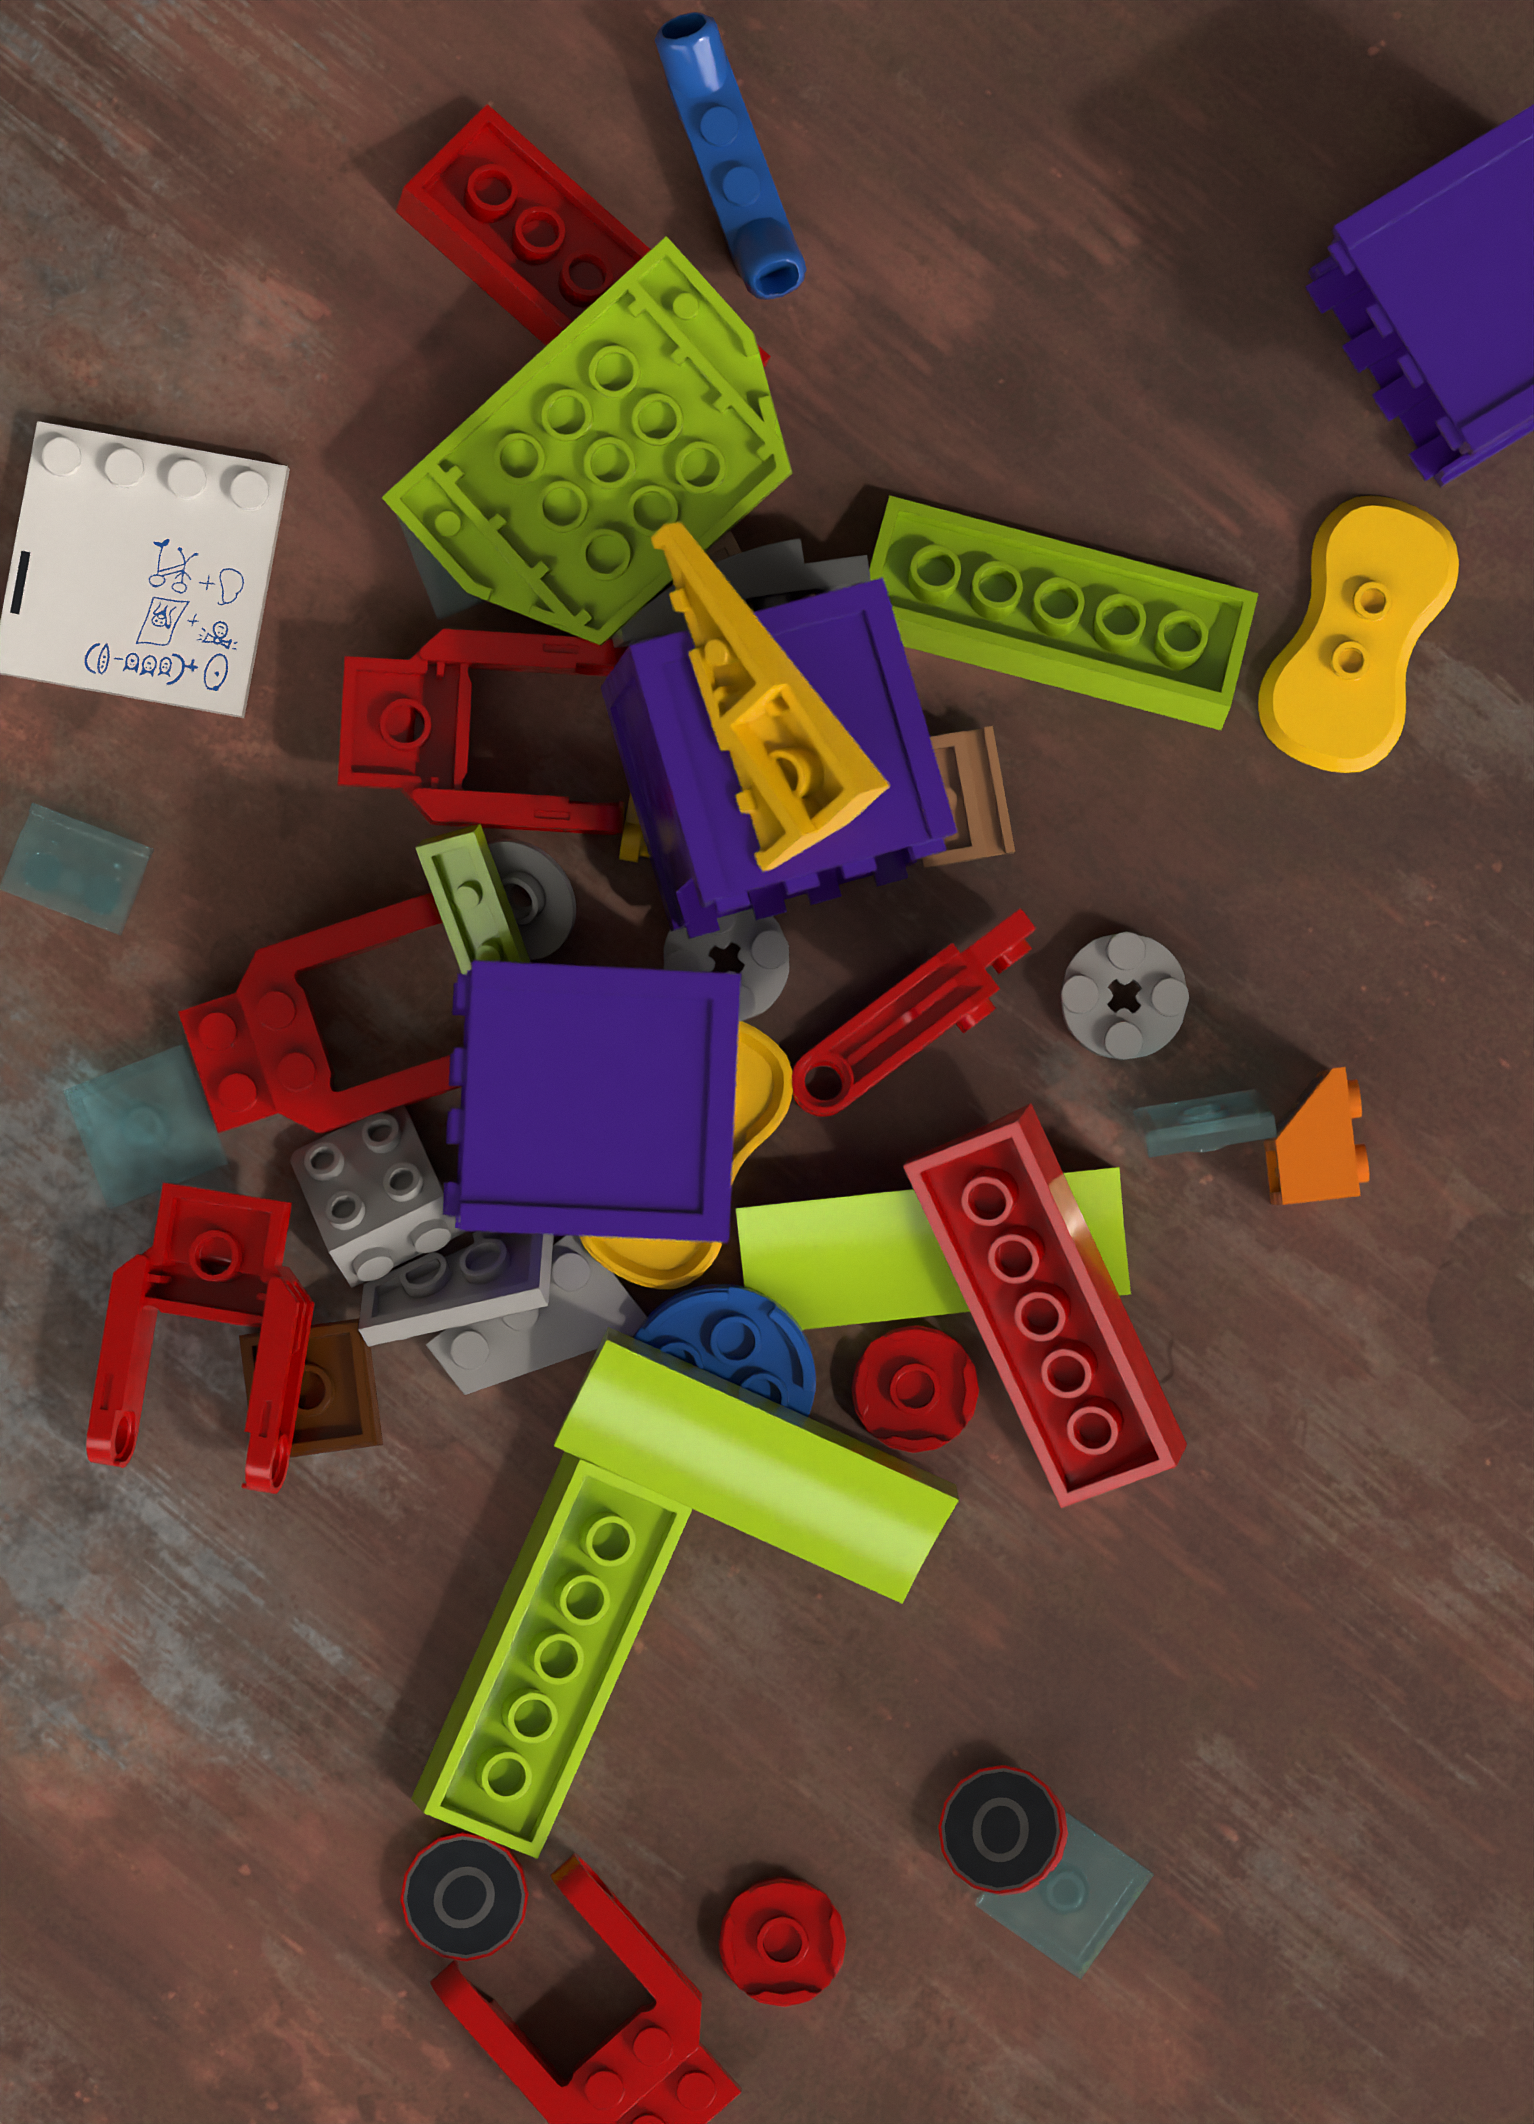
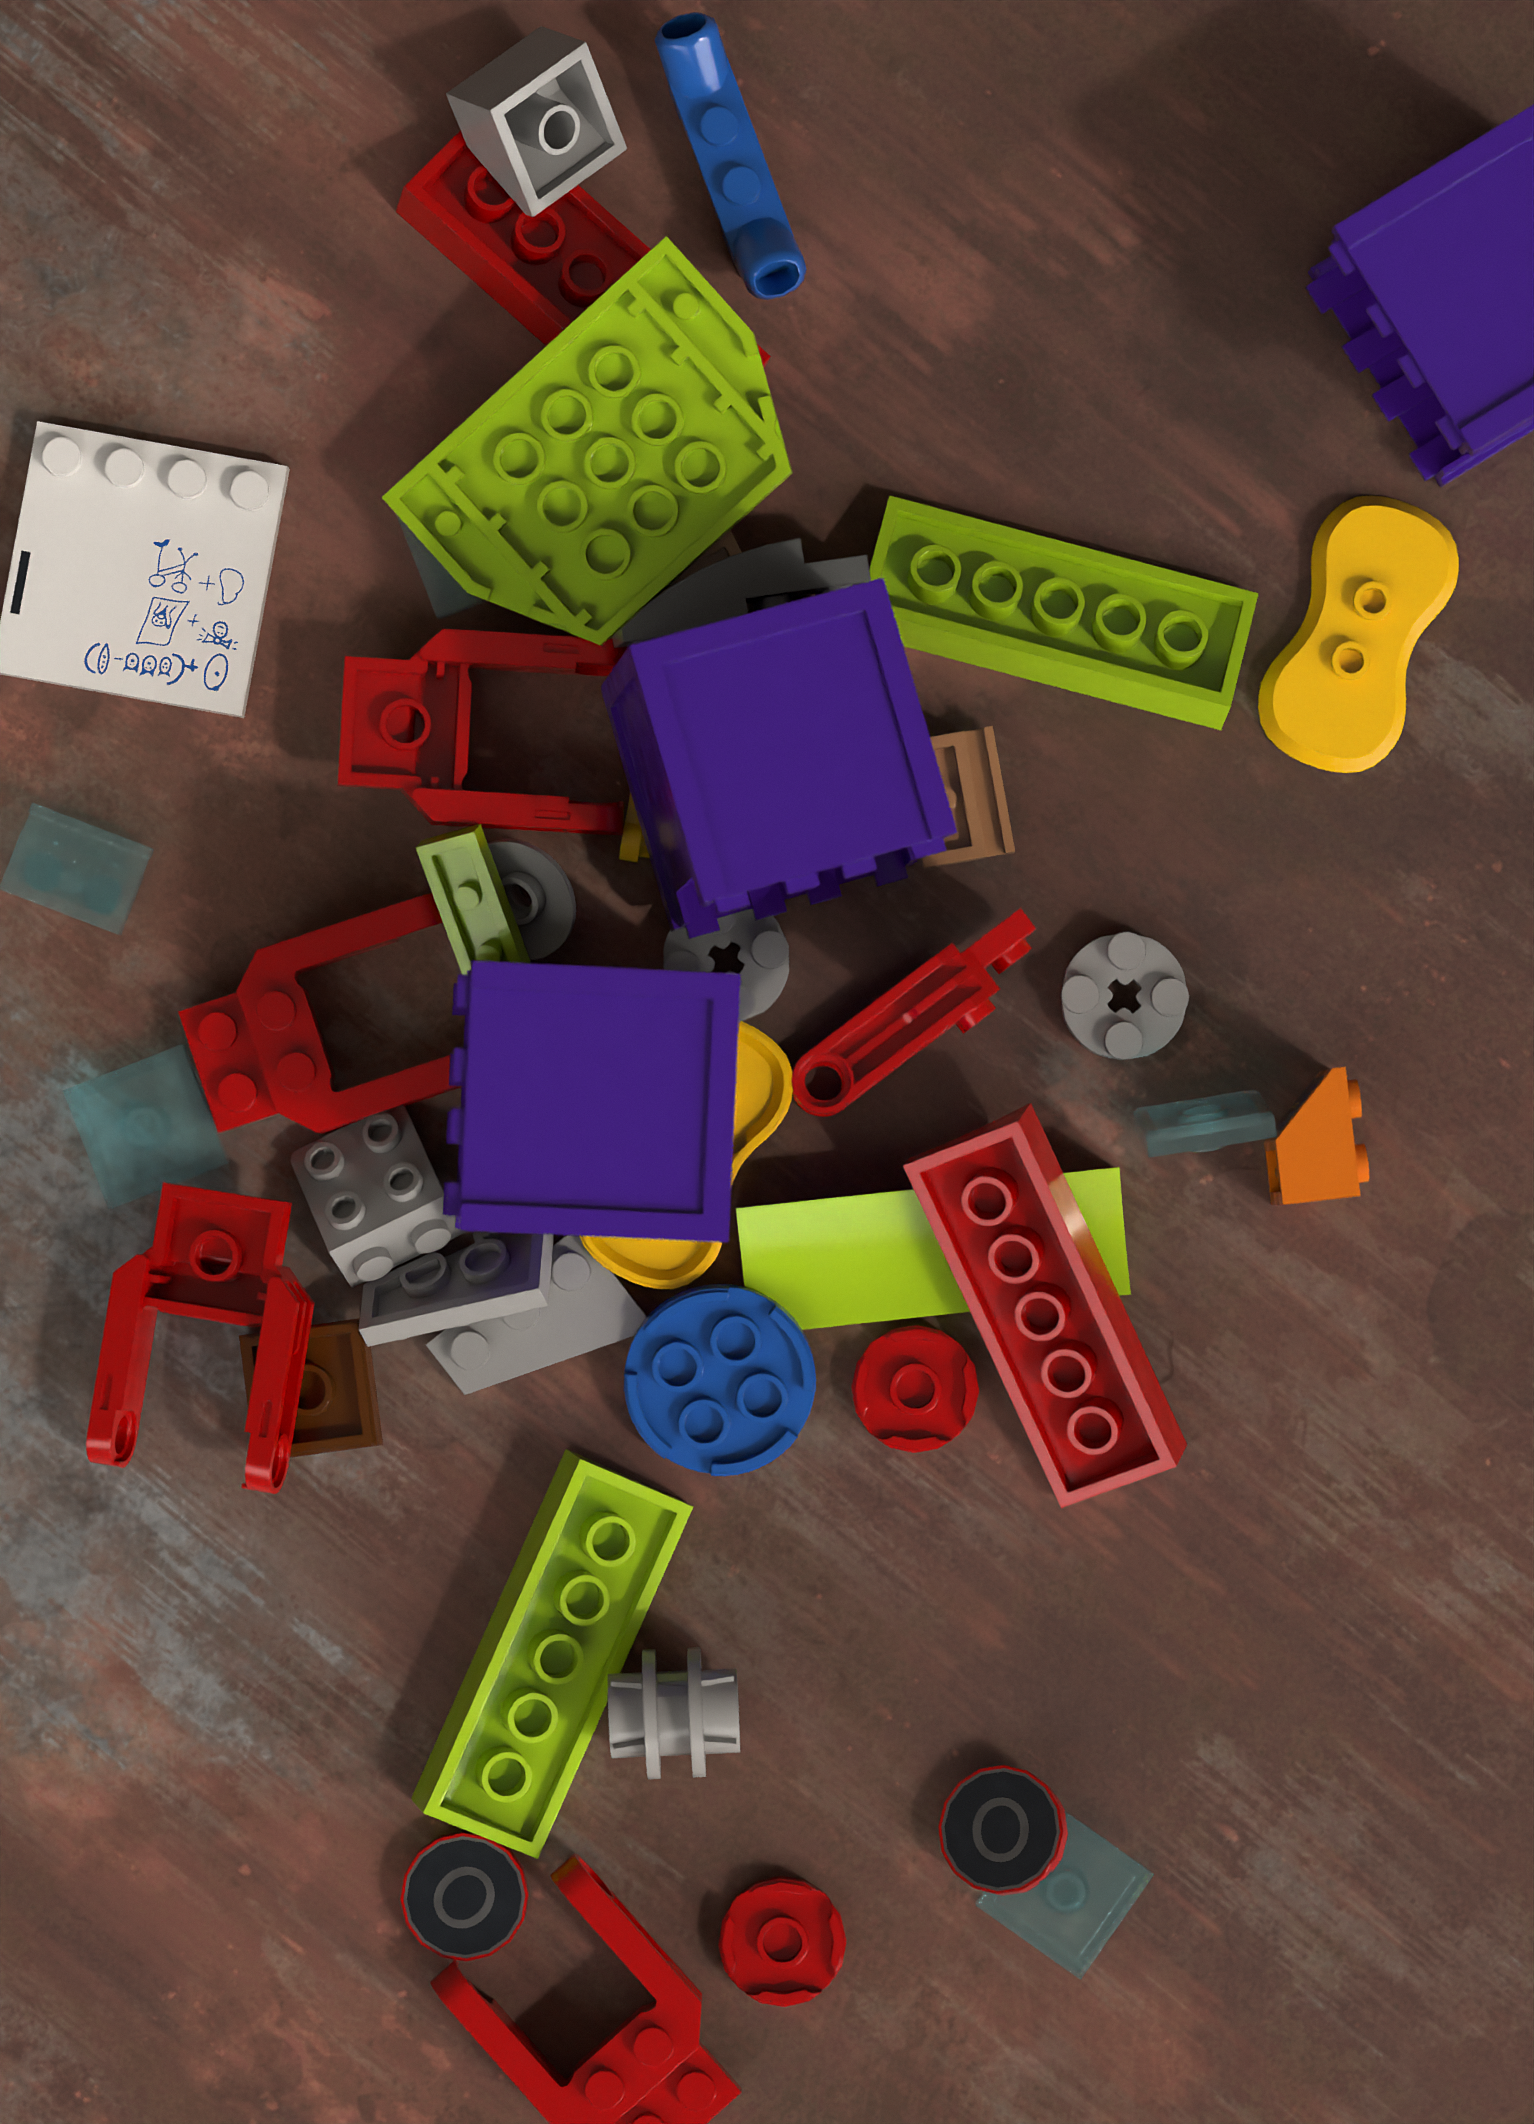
lime arch [554,1327,959,1604] -> none
yellow wedge [651,522,890,871] -> none
none -> light grey slope [446,26,627,217]
none -> light grey piece [608,1647,740,1779]

